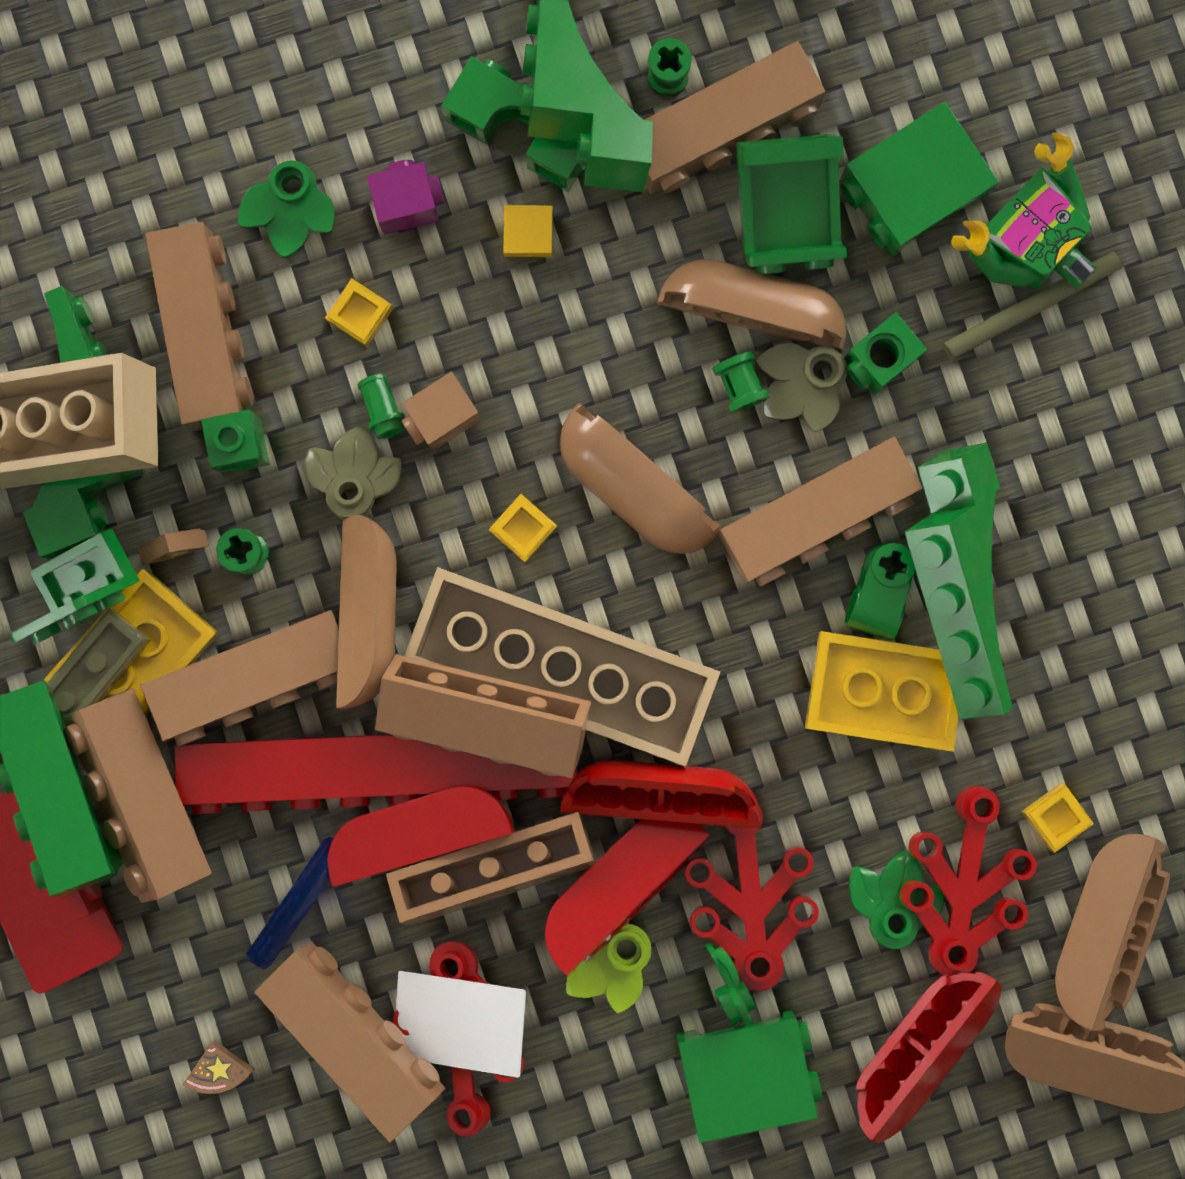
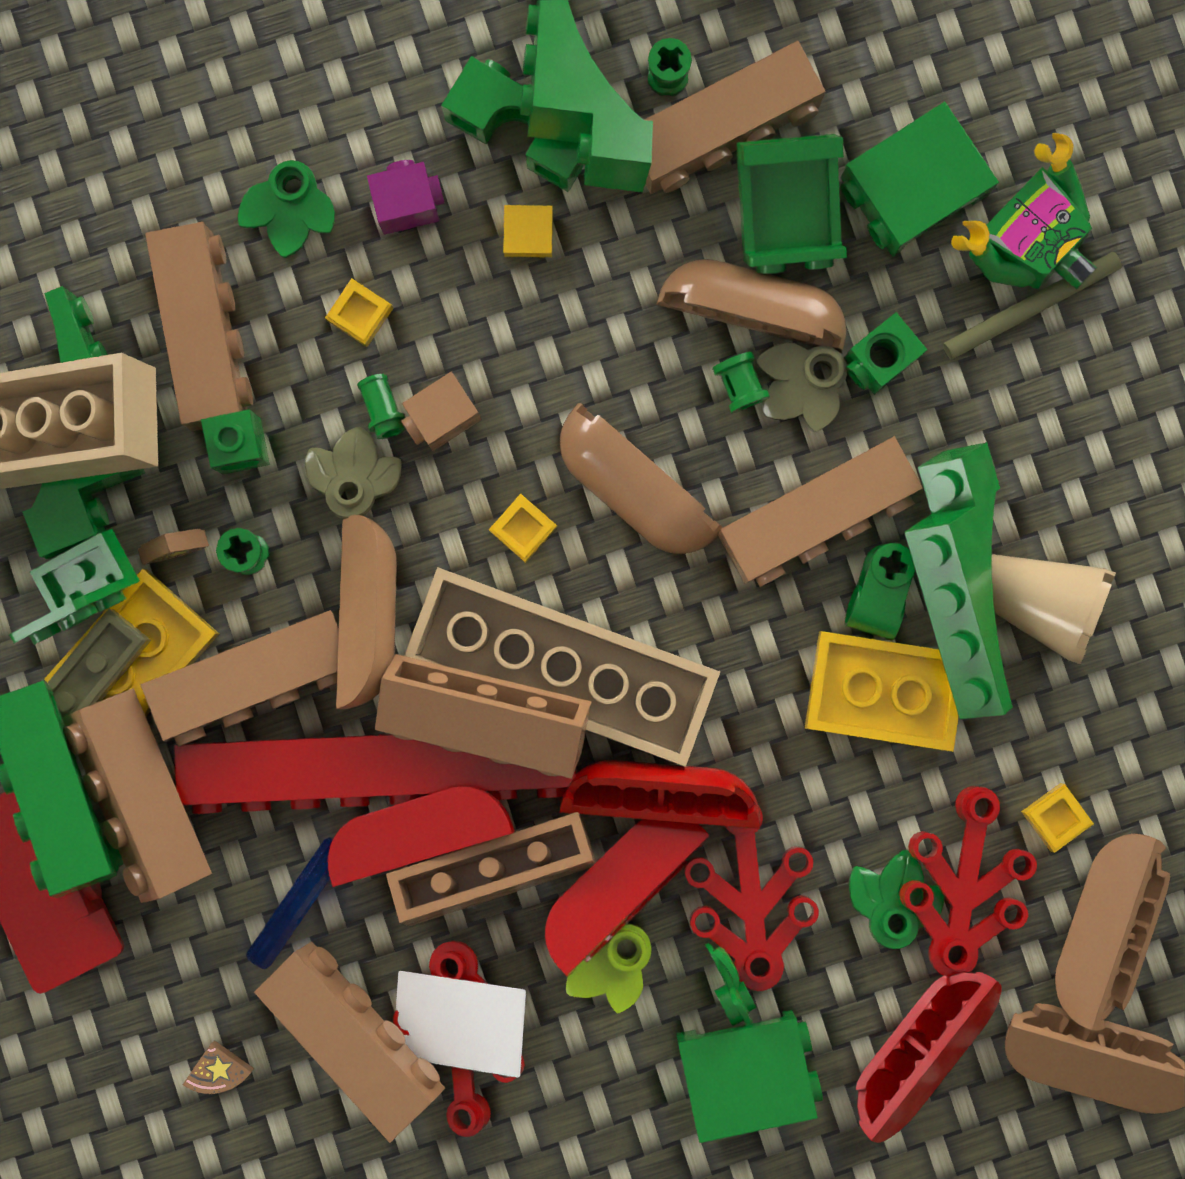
none -> tan cone [992,554,1116,664]

